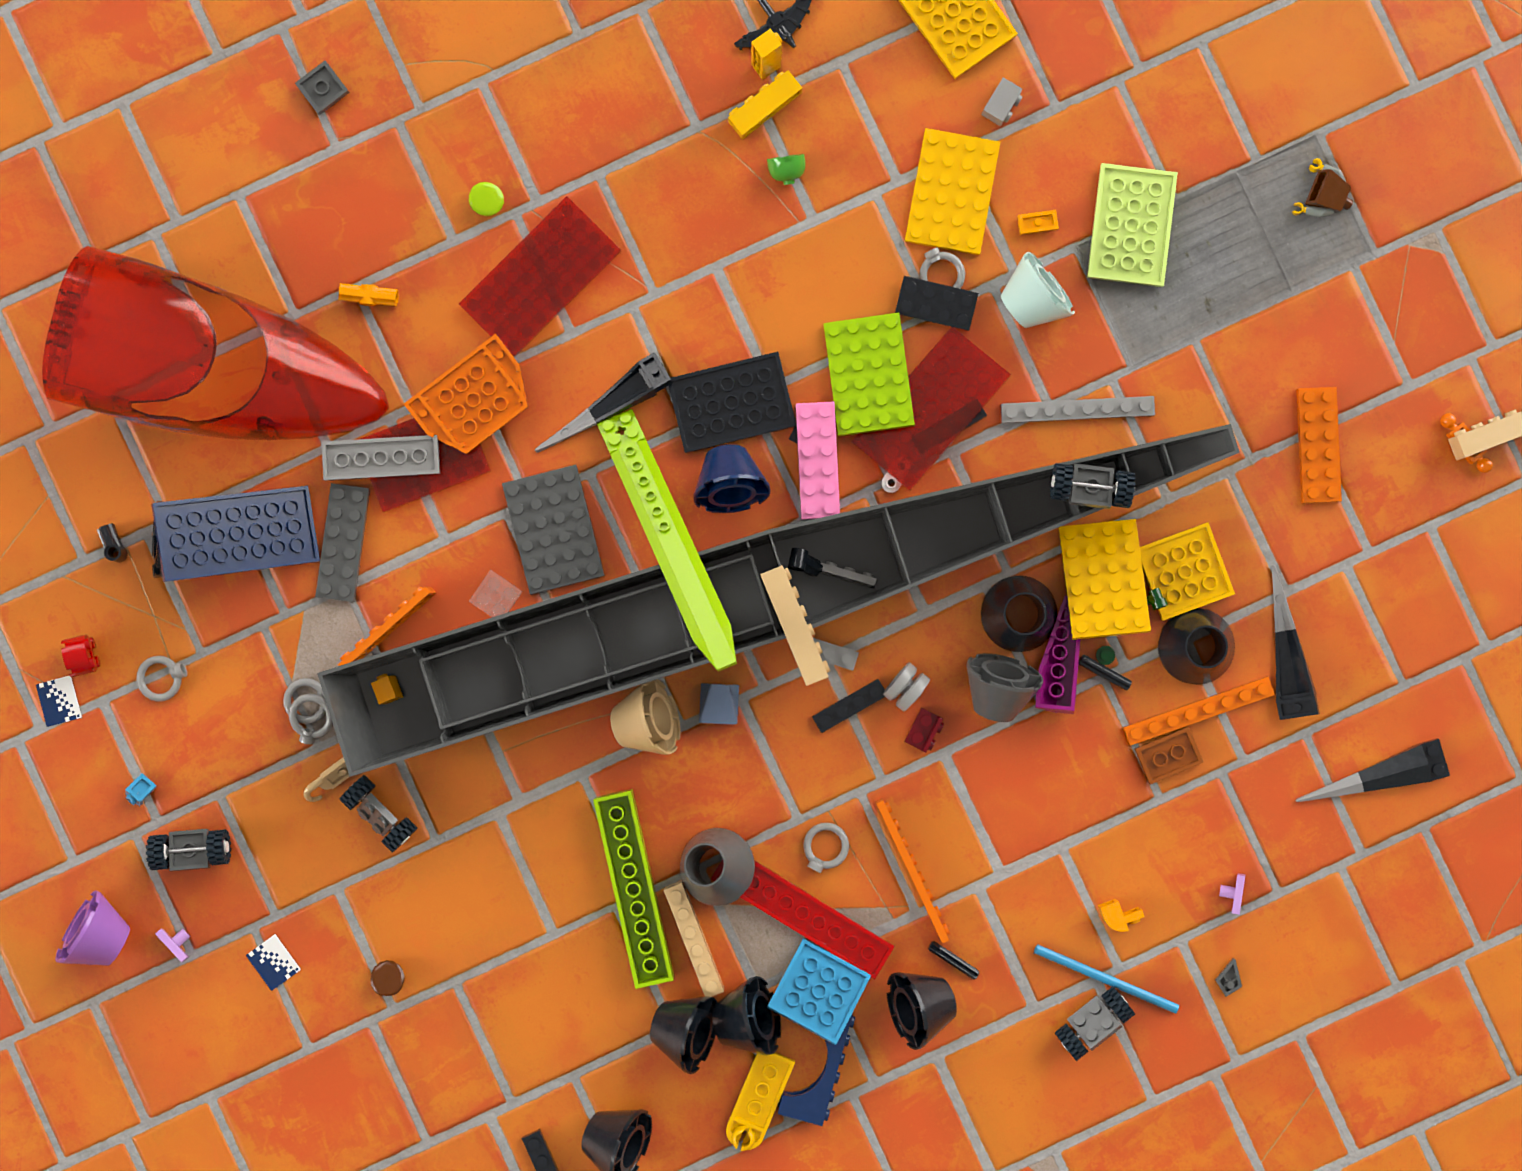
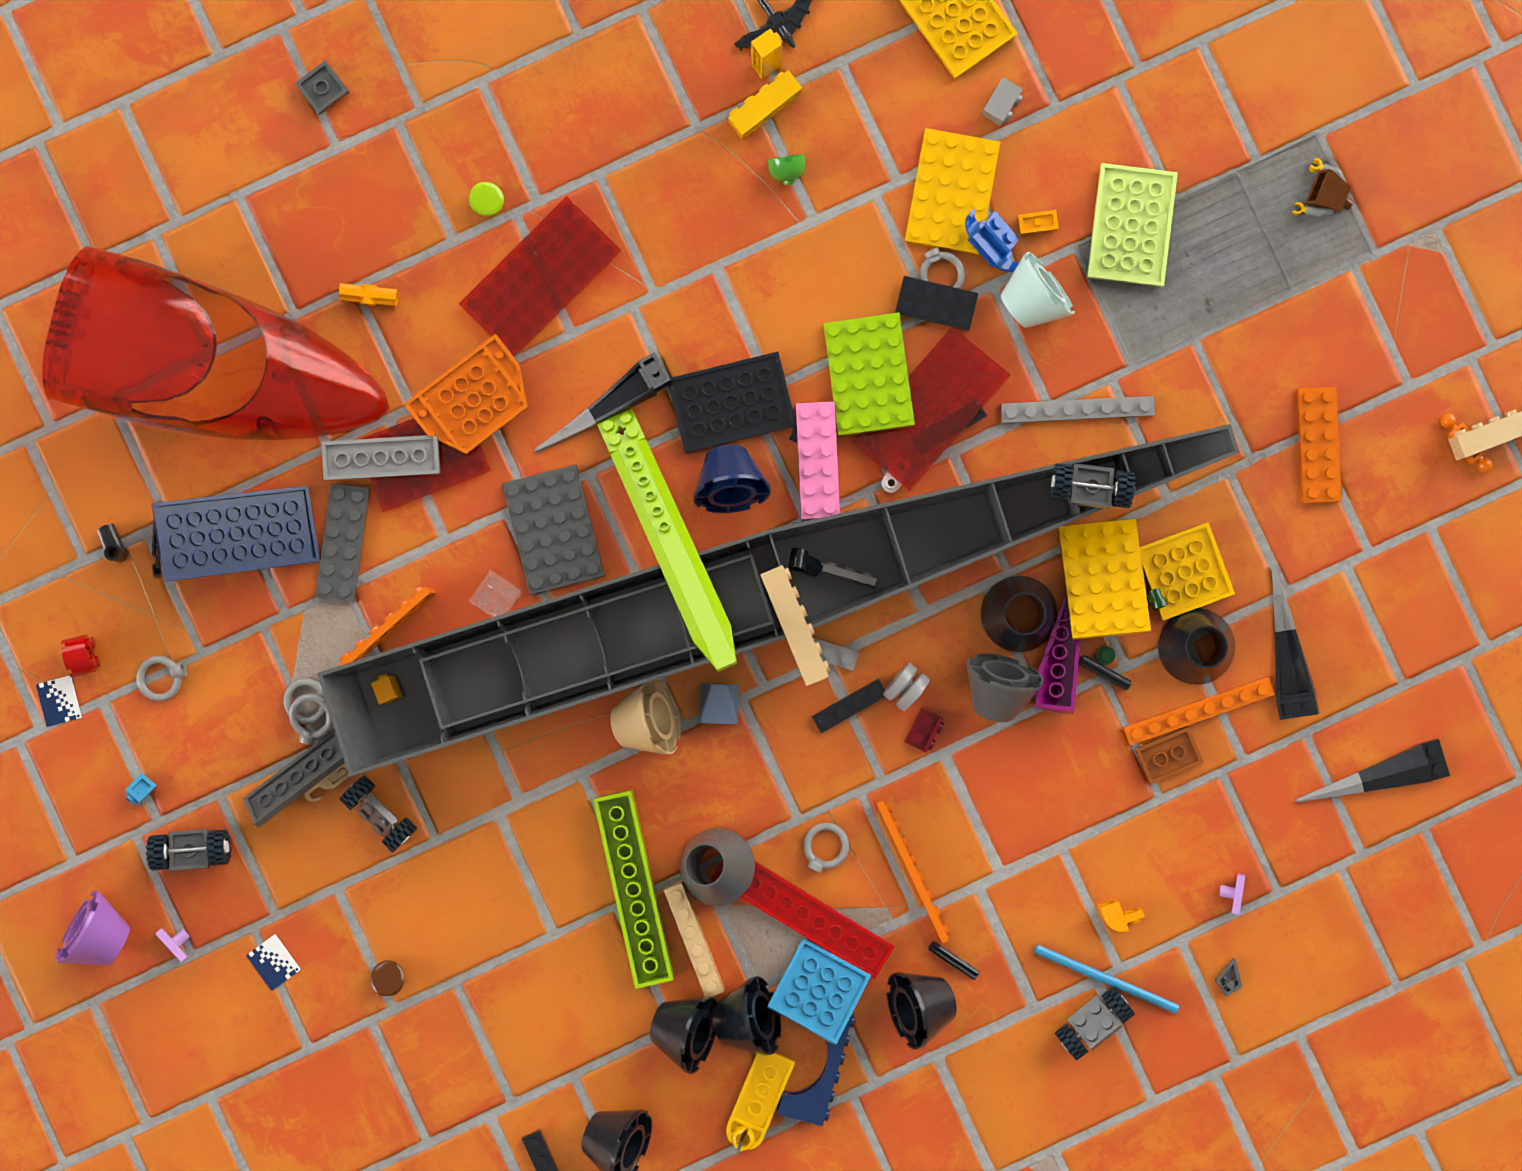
none -> dark grey plate [243,729,345,828]
none -> blue plate [965,209,1019,272]

